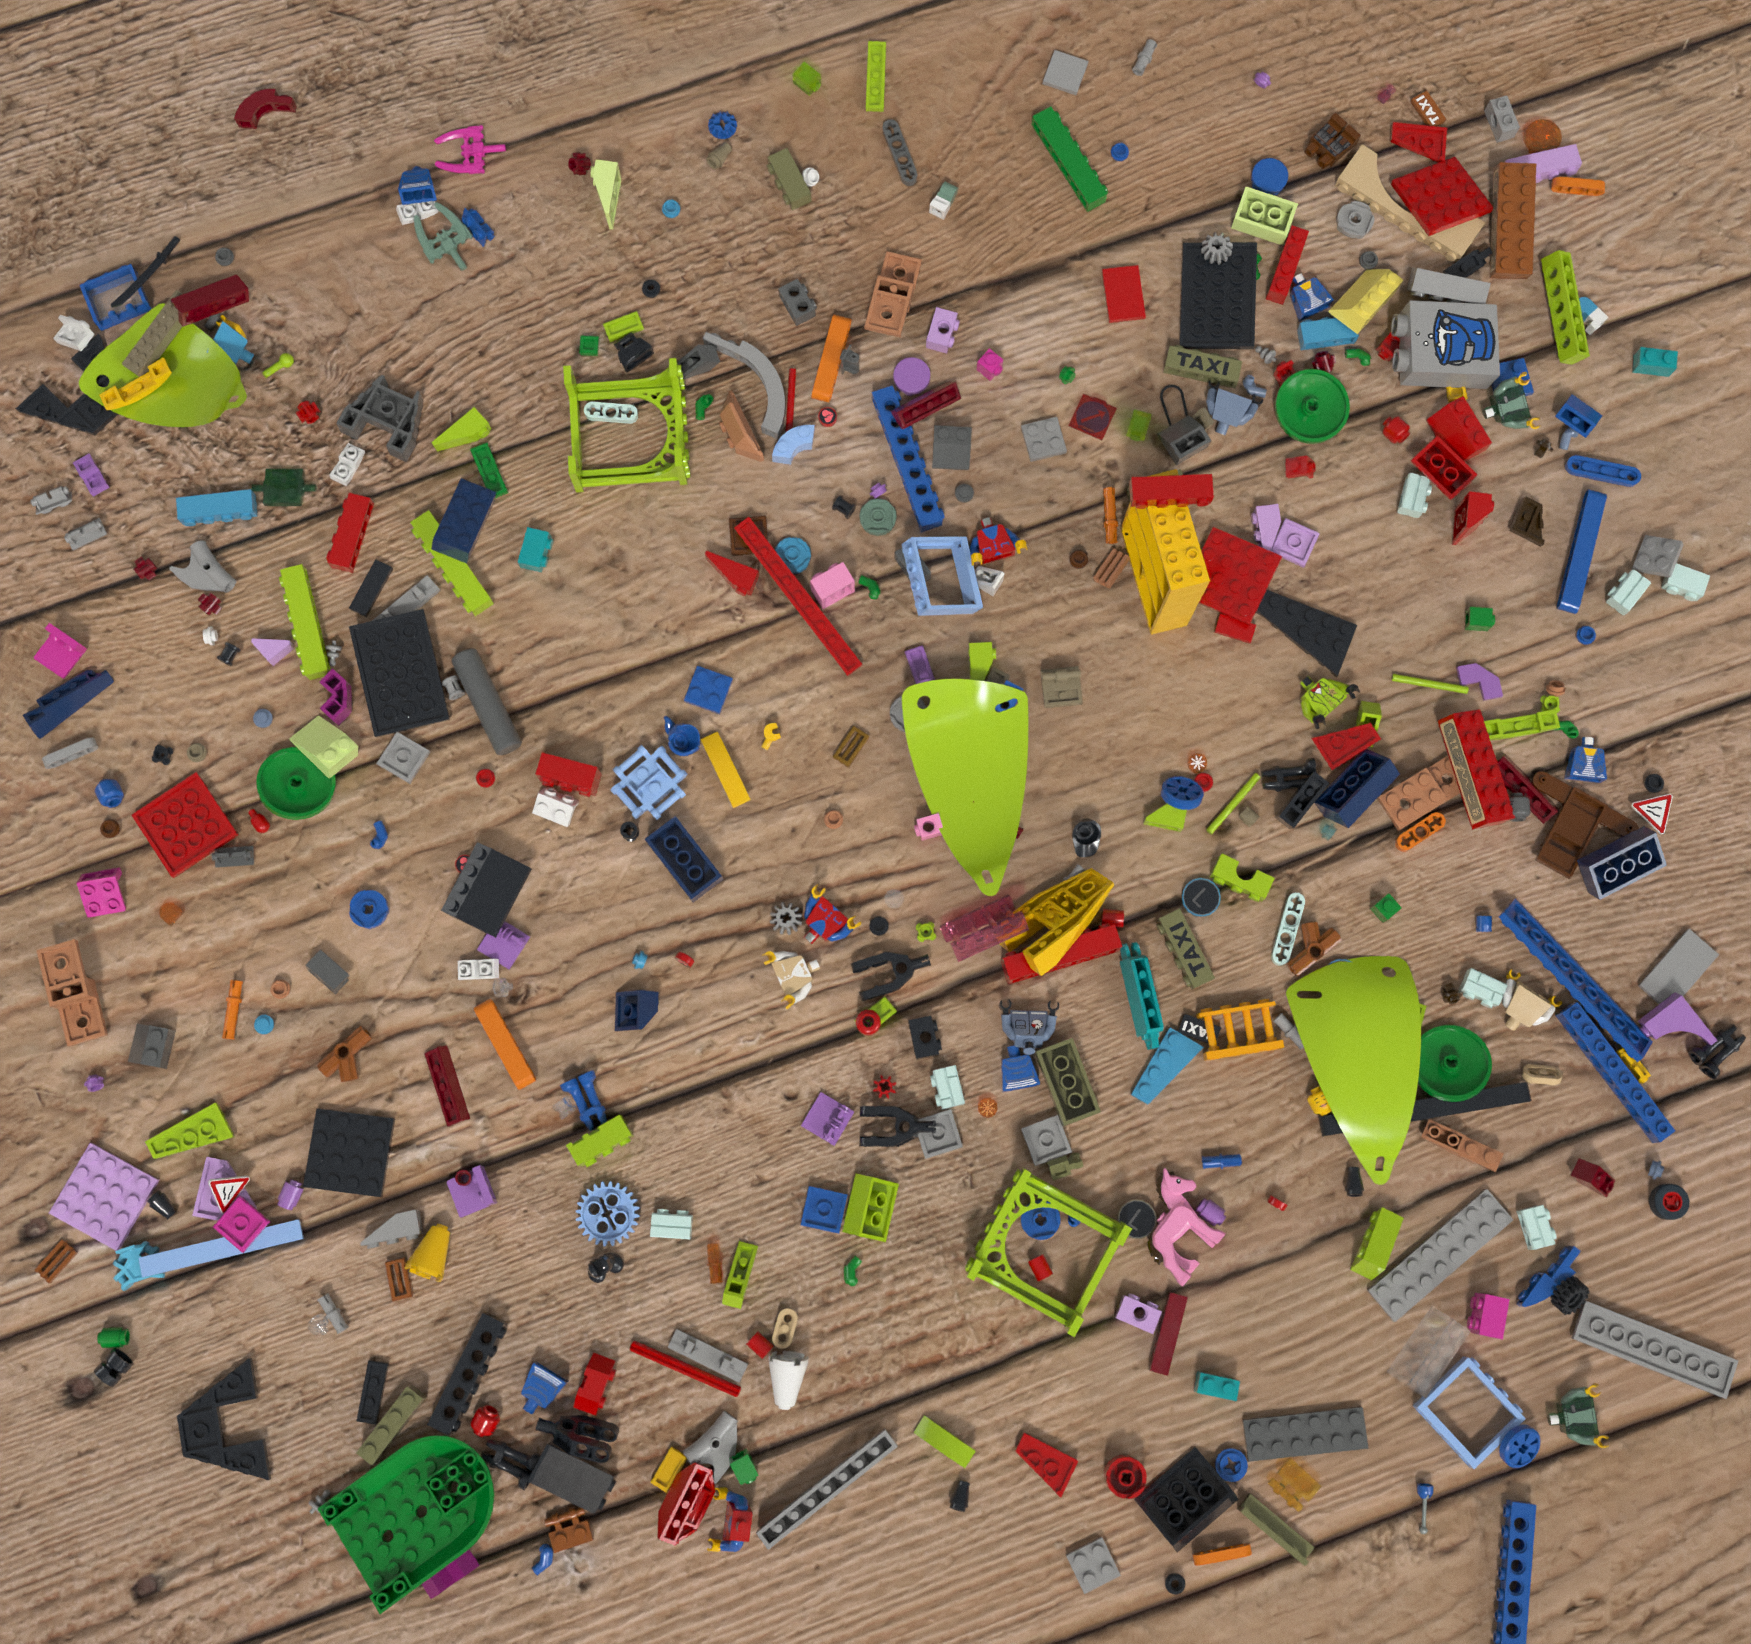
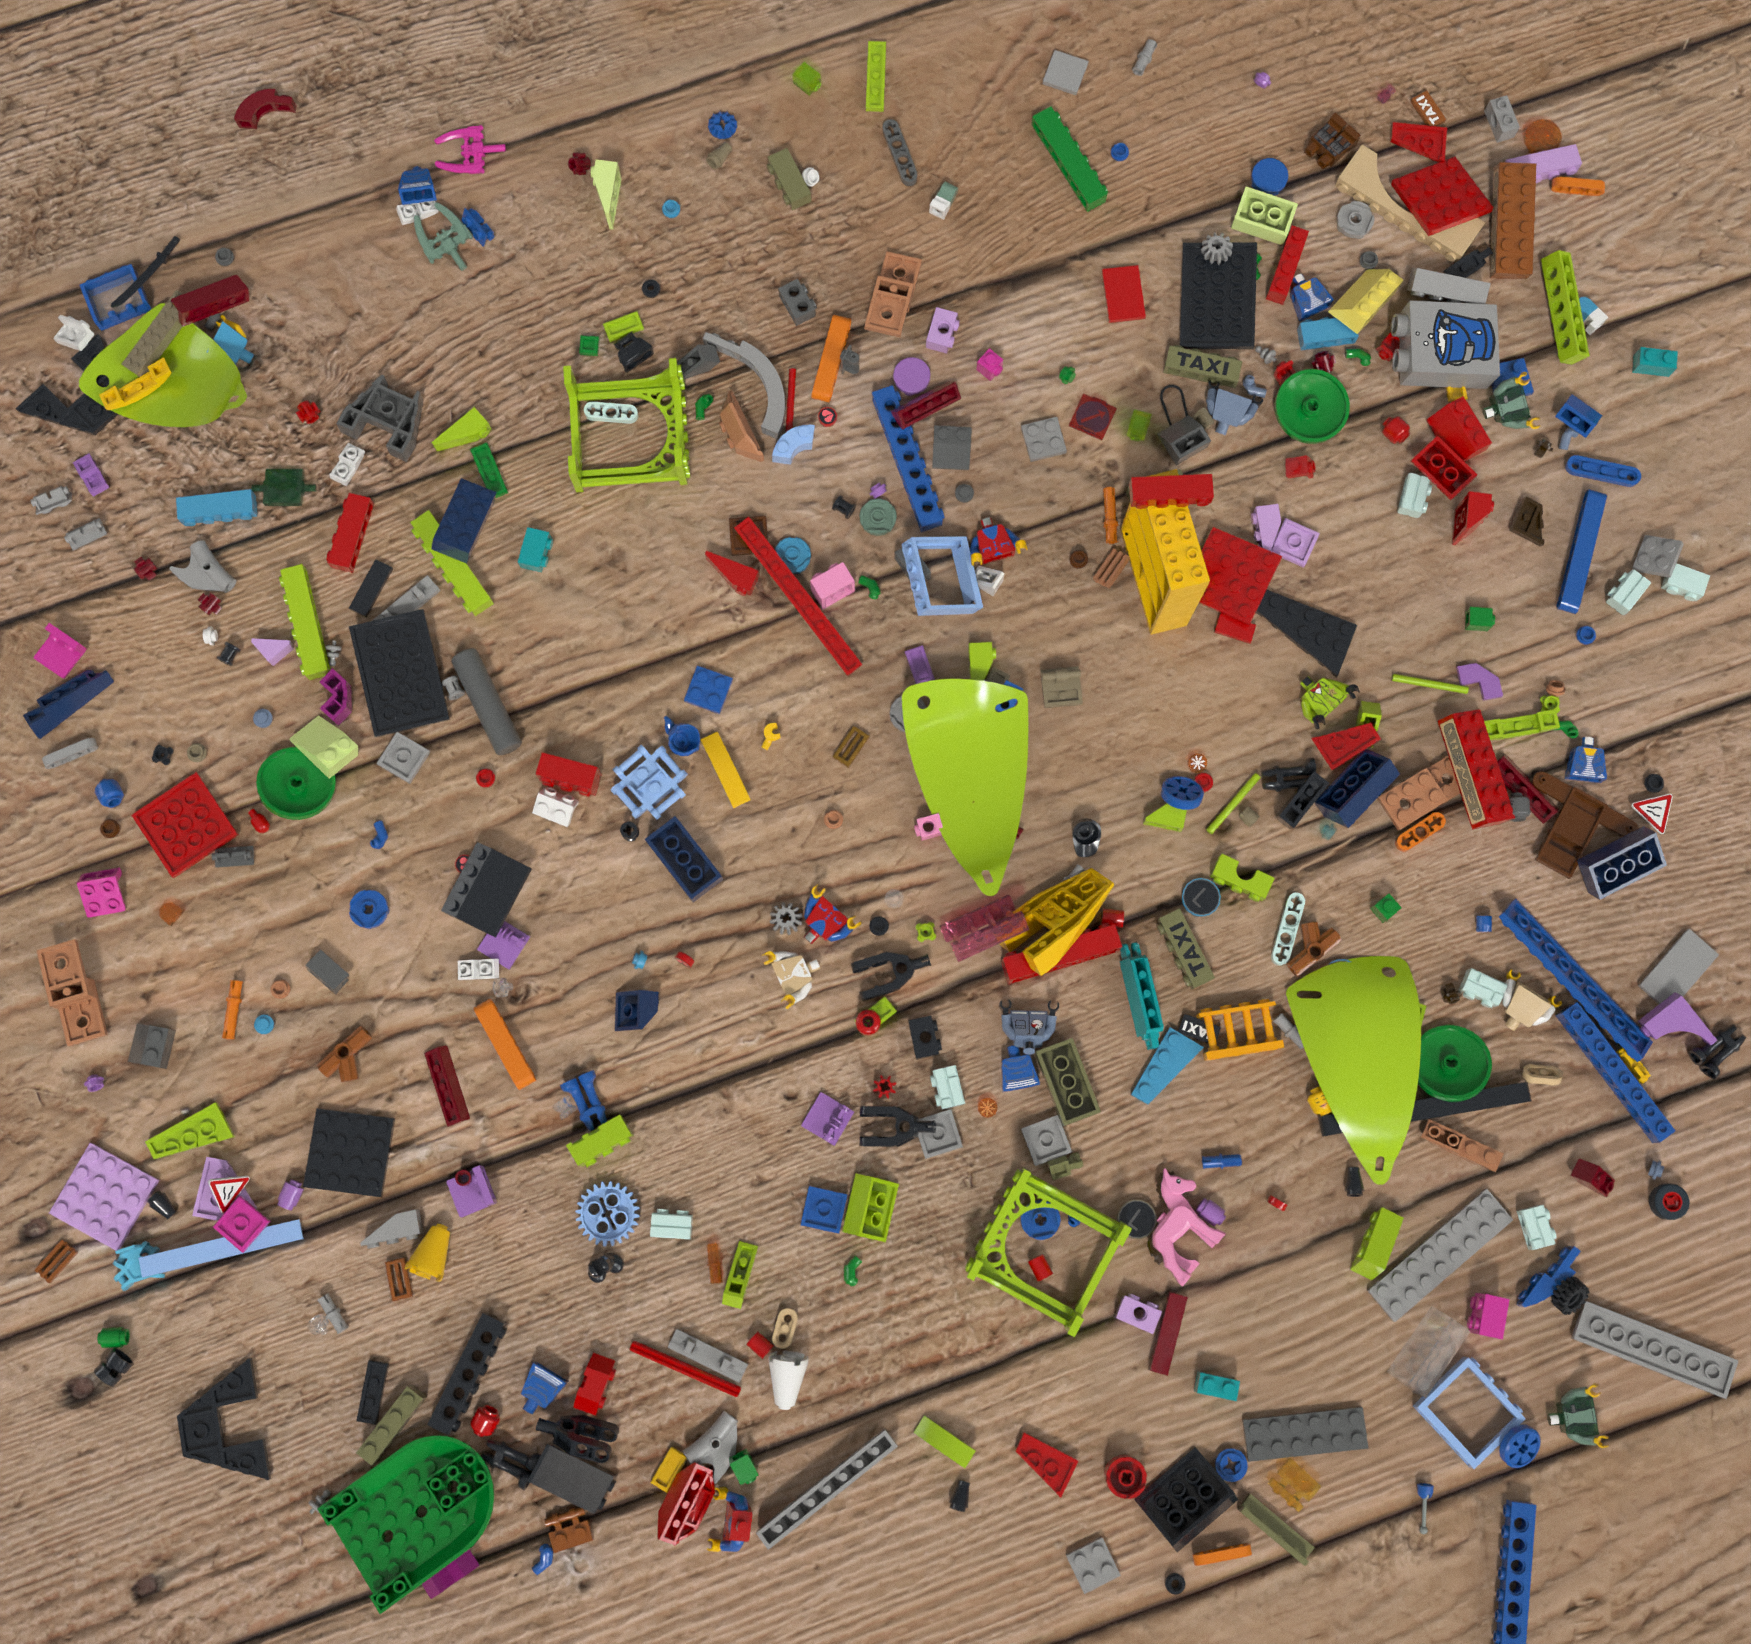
lime bar [262,353,294,378] -> none

